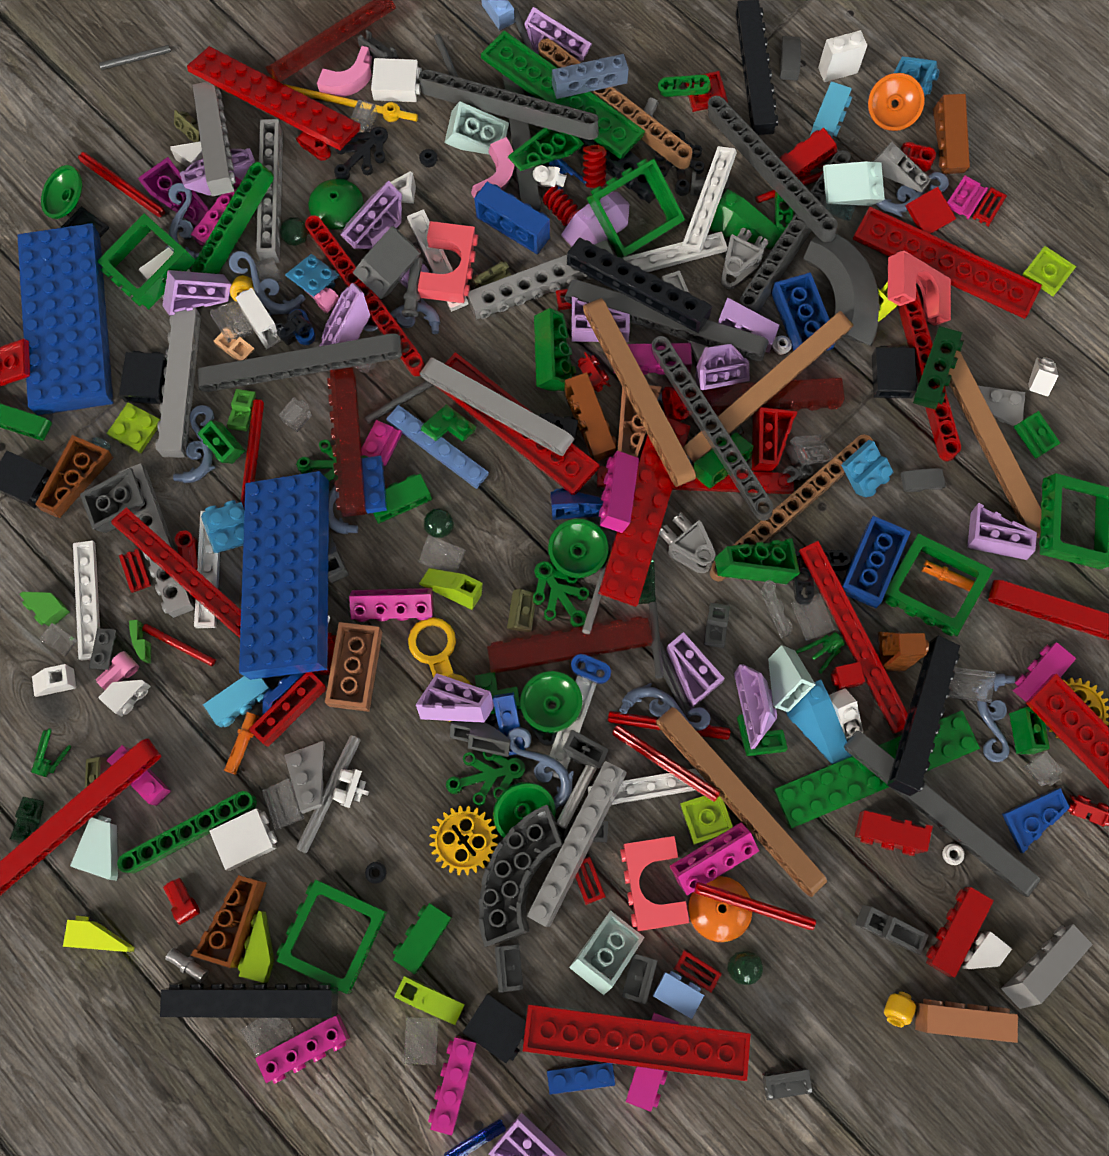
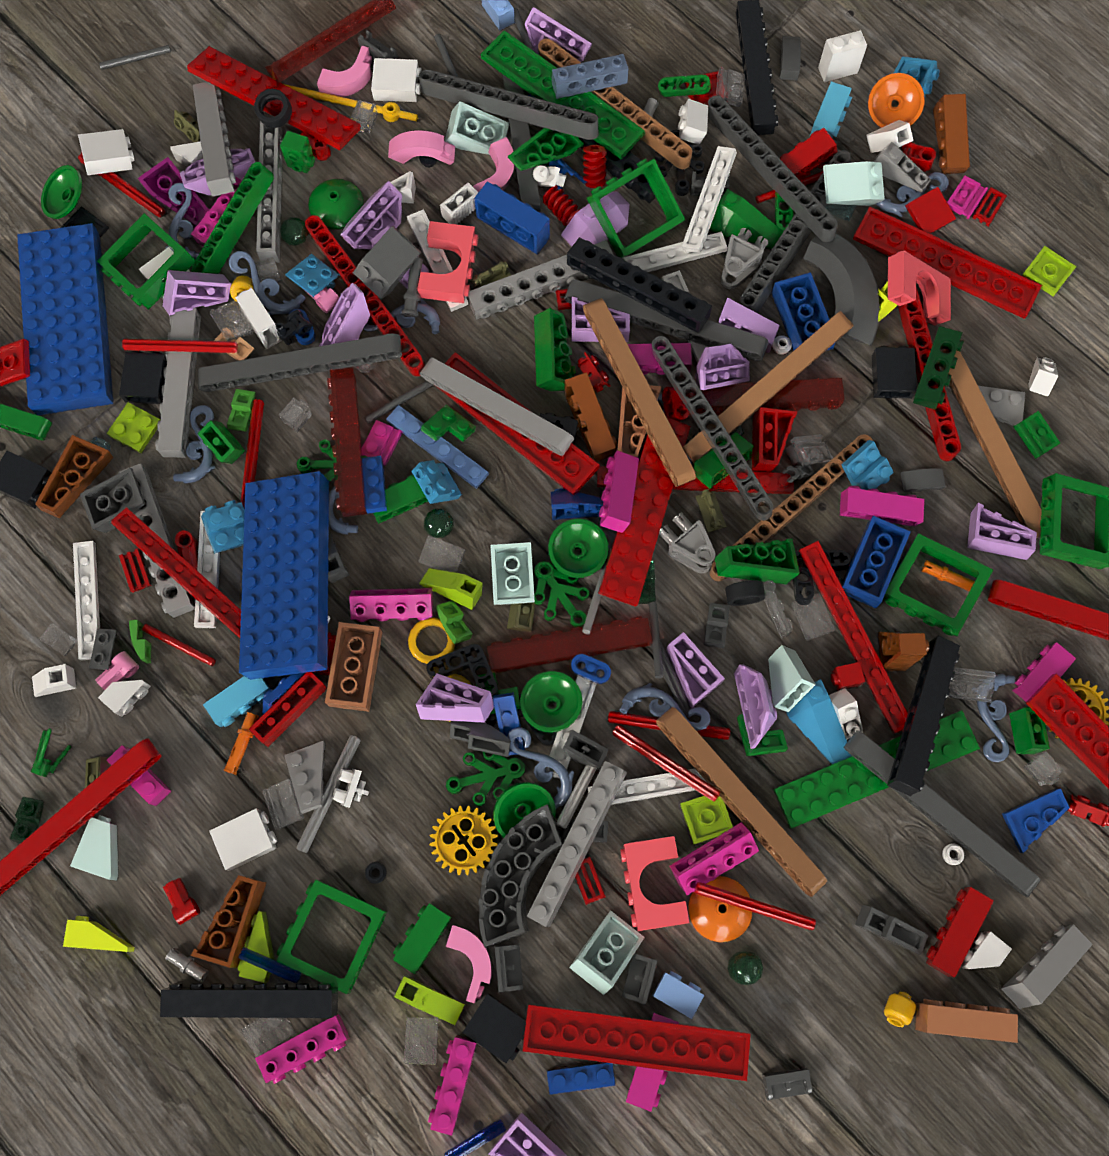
bright green slope [19,592,70,628] -> none
green beam [117,791,257,873] -> none
black plant [334,127,388,180] -> none
red tile [673,950,722,993] -> none
green plant [796,632,844,674] -> none
red wedge [855,810,933,856] -> none
none -> white brick [78,129,135,175]
none -> red axle [122,339,238,353]
none -> clear blue axle [239,947,301,983]
none -> black tyre [254,89,292,128]
none -> green brick [280,131,315,173]
none -> bright pink arch [388,131,455,165]
none -> dark azure plate [411,460,462,504]
none -> black beam [426,644,499,699]
none -> bright green slope [436,601,473,644]
none -> white brick [440,183,478,225]
none -> bright pink arch [446,925,492,1003]
none -> light aqua slope [491,542,535,605]
none -> white brick [678,99,708,145]
none -> olive hinge [695,489,727,533]
none -> clear plate [716,66,745,107]
none -> black tyre [725,580,765,606]
none -> dark pink brick [840,486,924,527]
none -> white slope [866,120,913,153]

